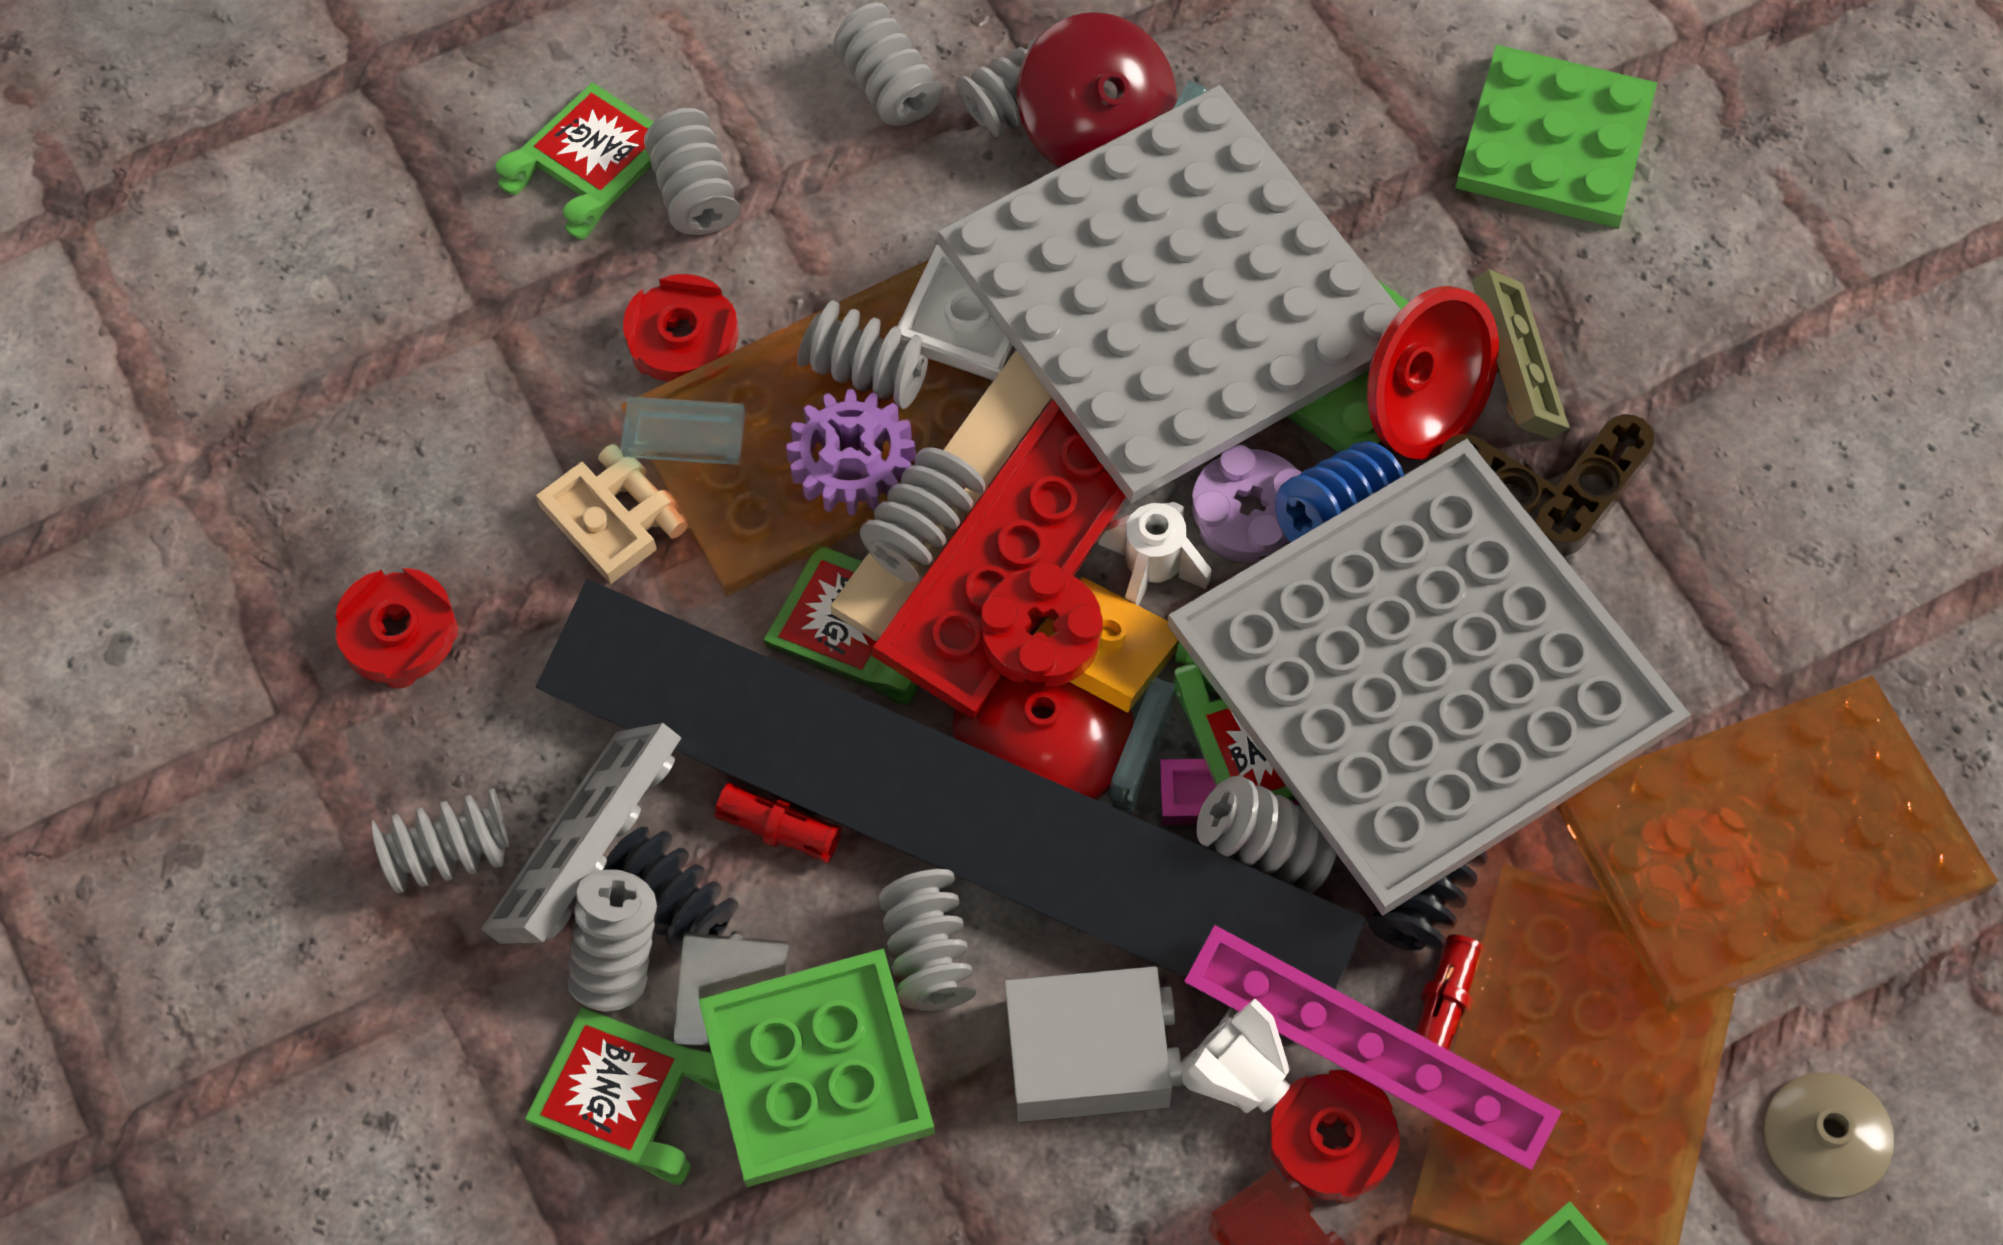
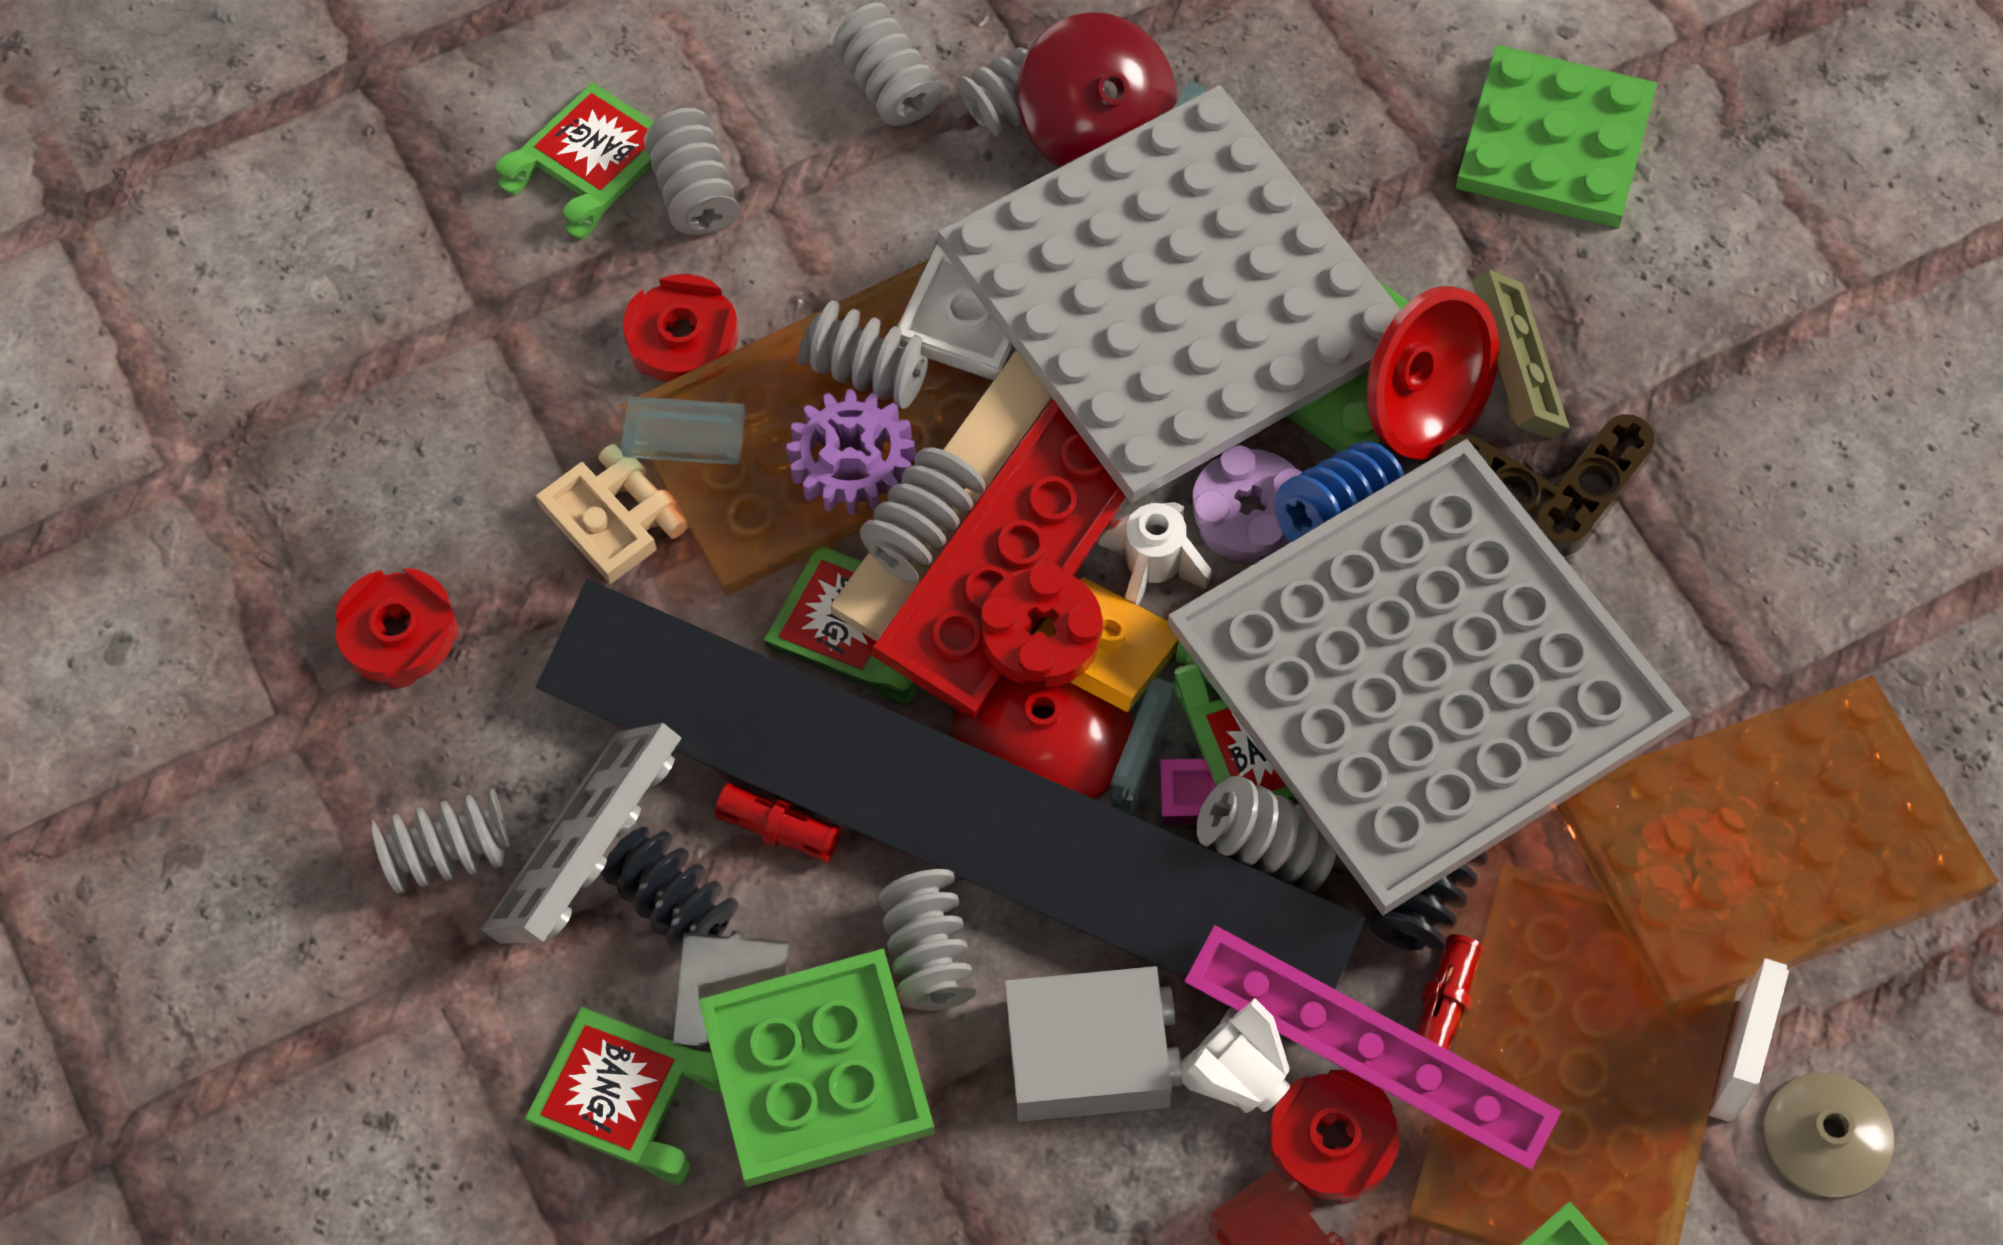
light grey piece [567,870,657,1012] -> none
none -> white tile [1708,958,1789,1122]

